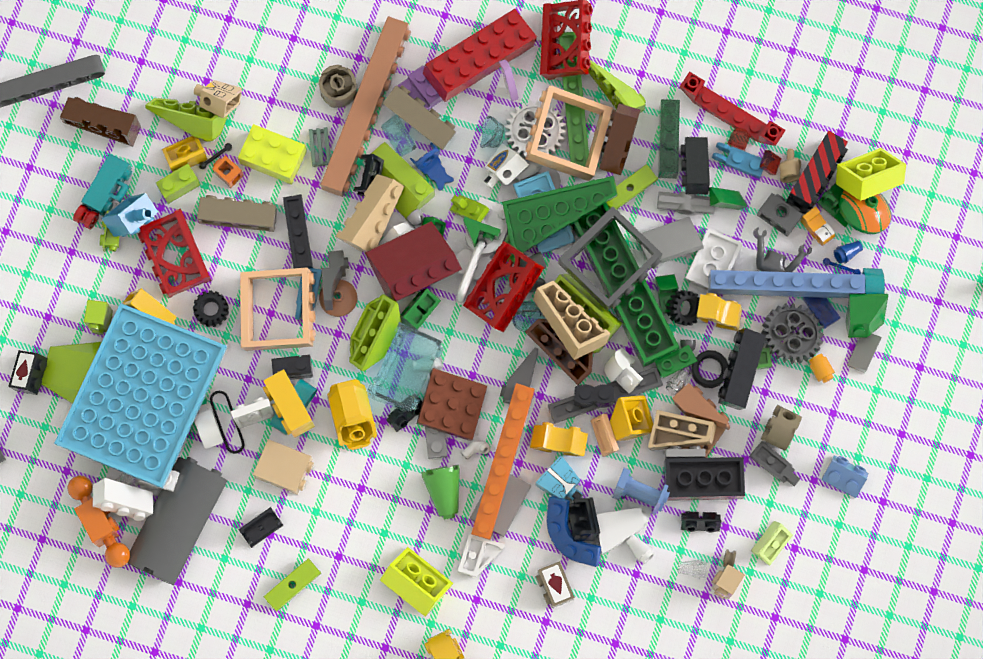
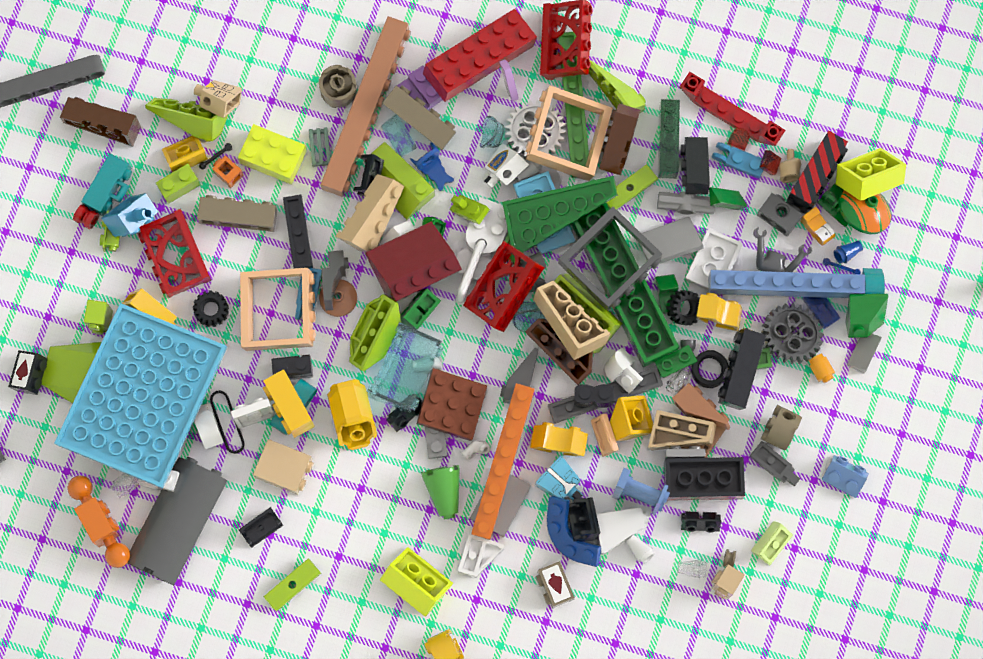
white brick [93,478,153,521] -> none
light grey hinge [407,209,424,226] -> none
green slope [463,217,501,247] -> none

